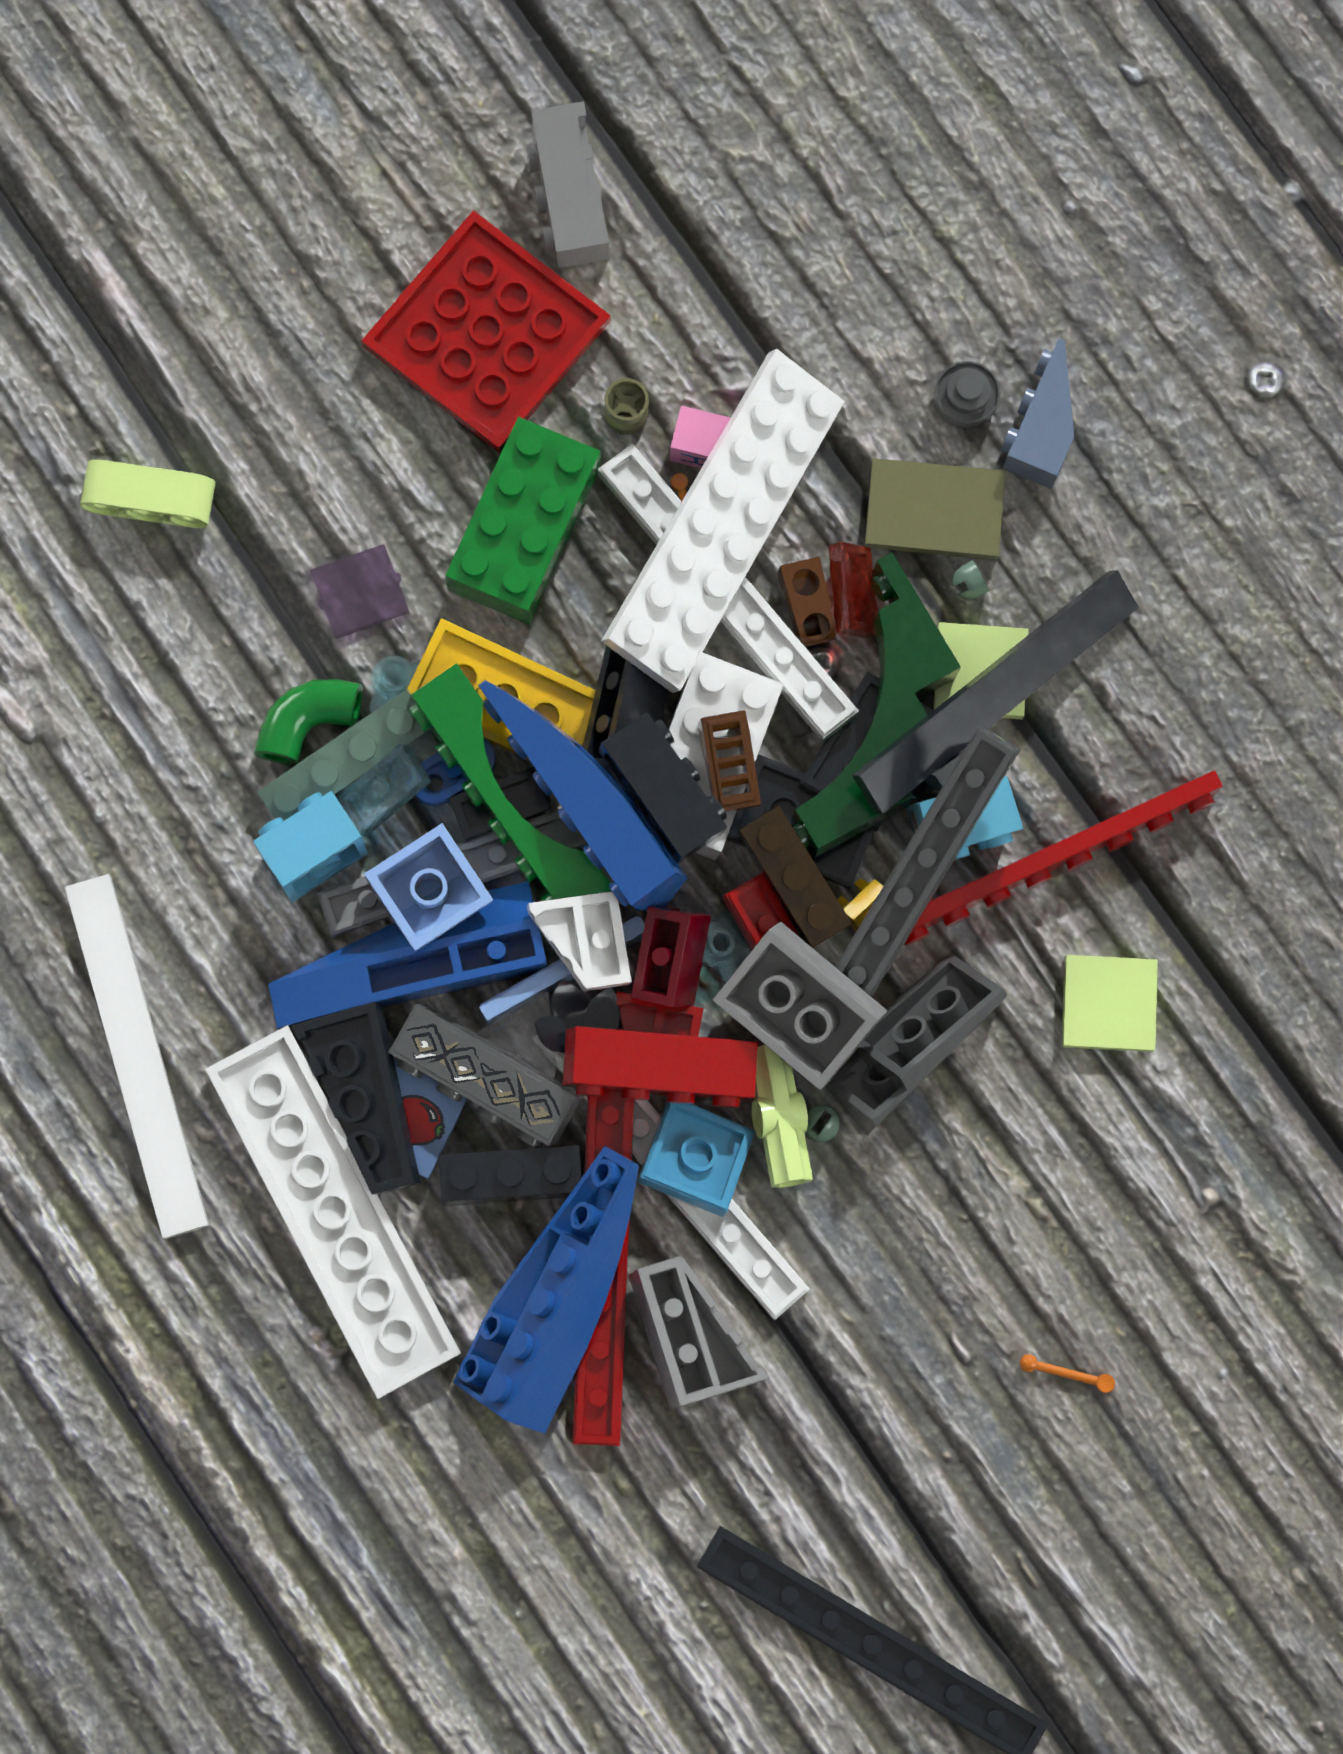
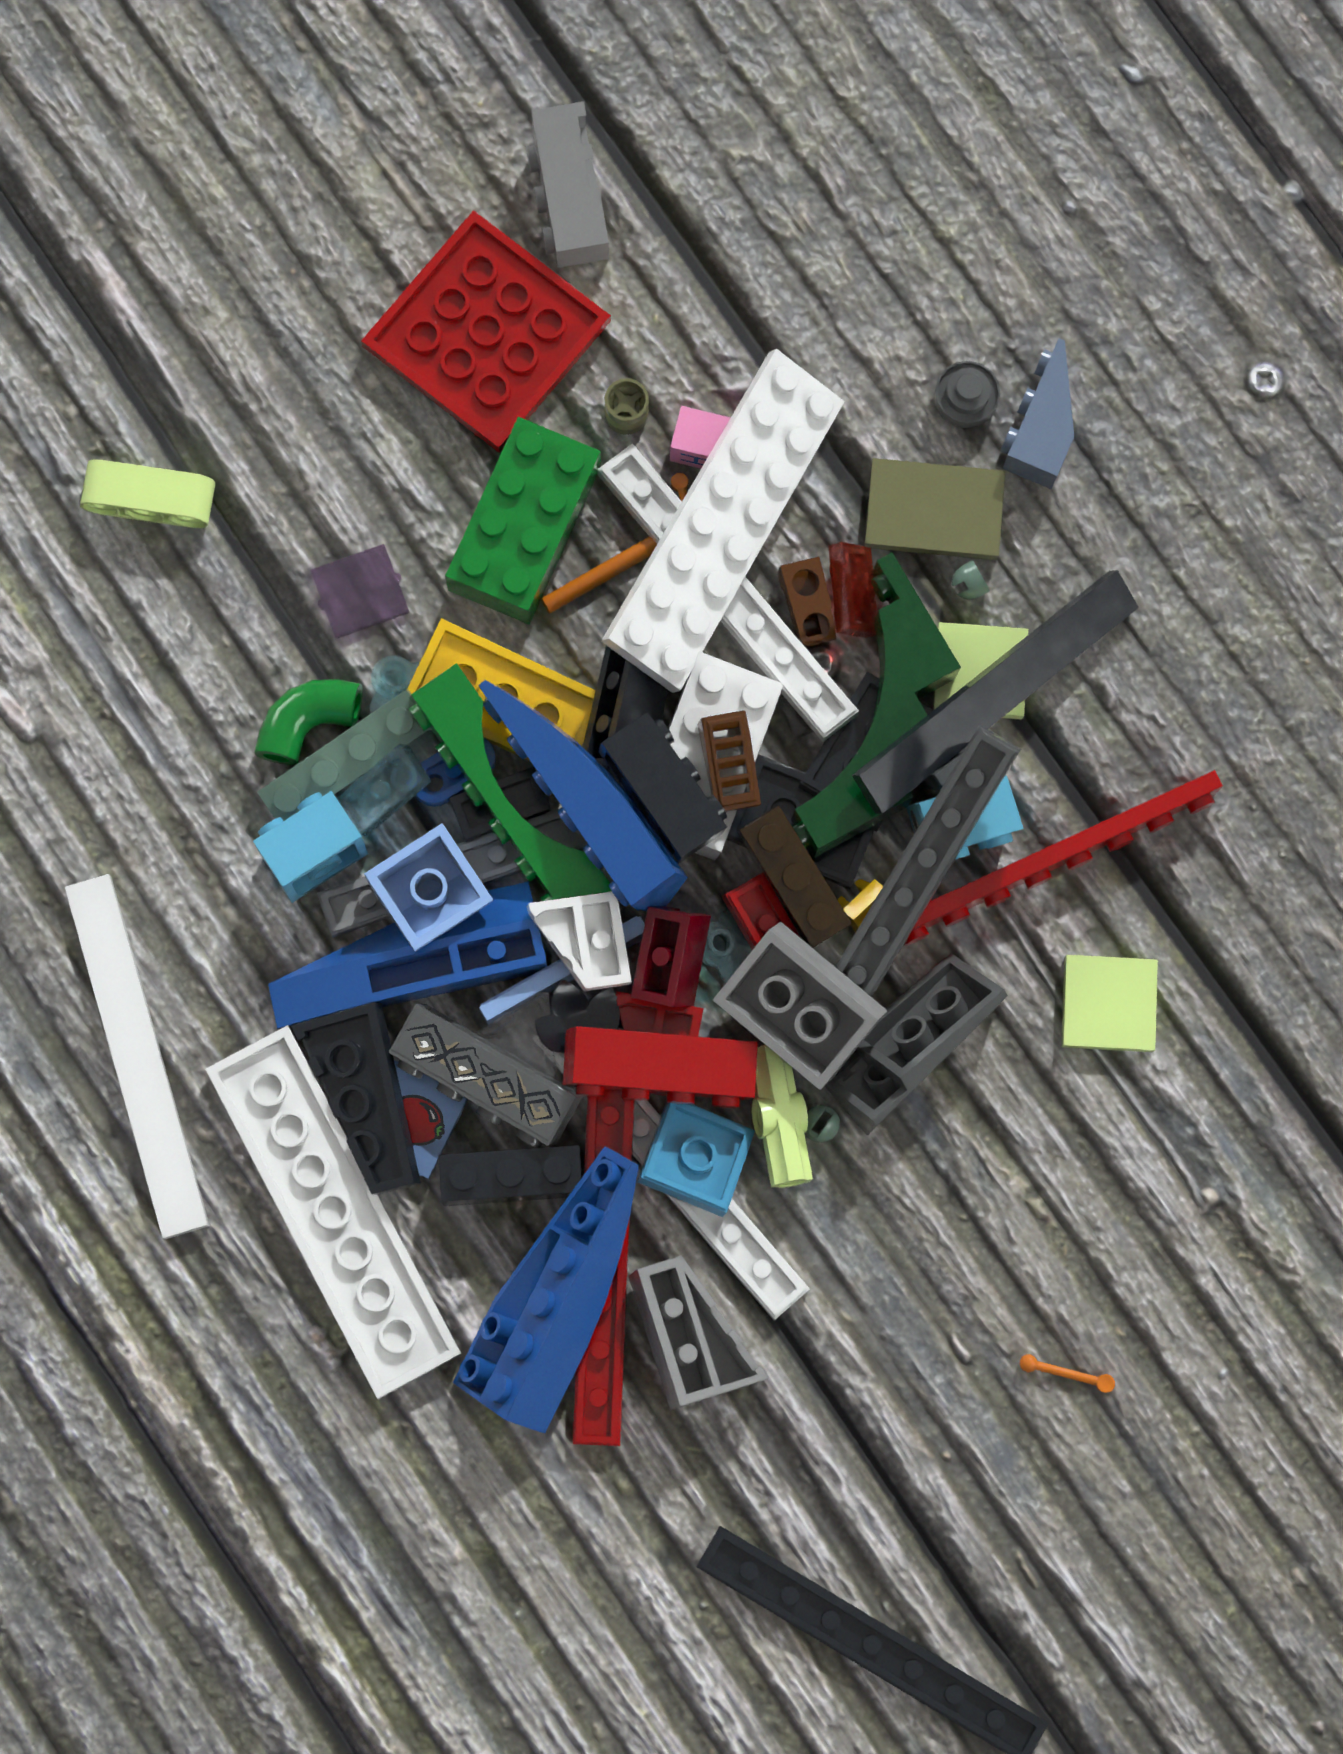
none -> orange bar [541,536,657,614]

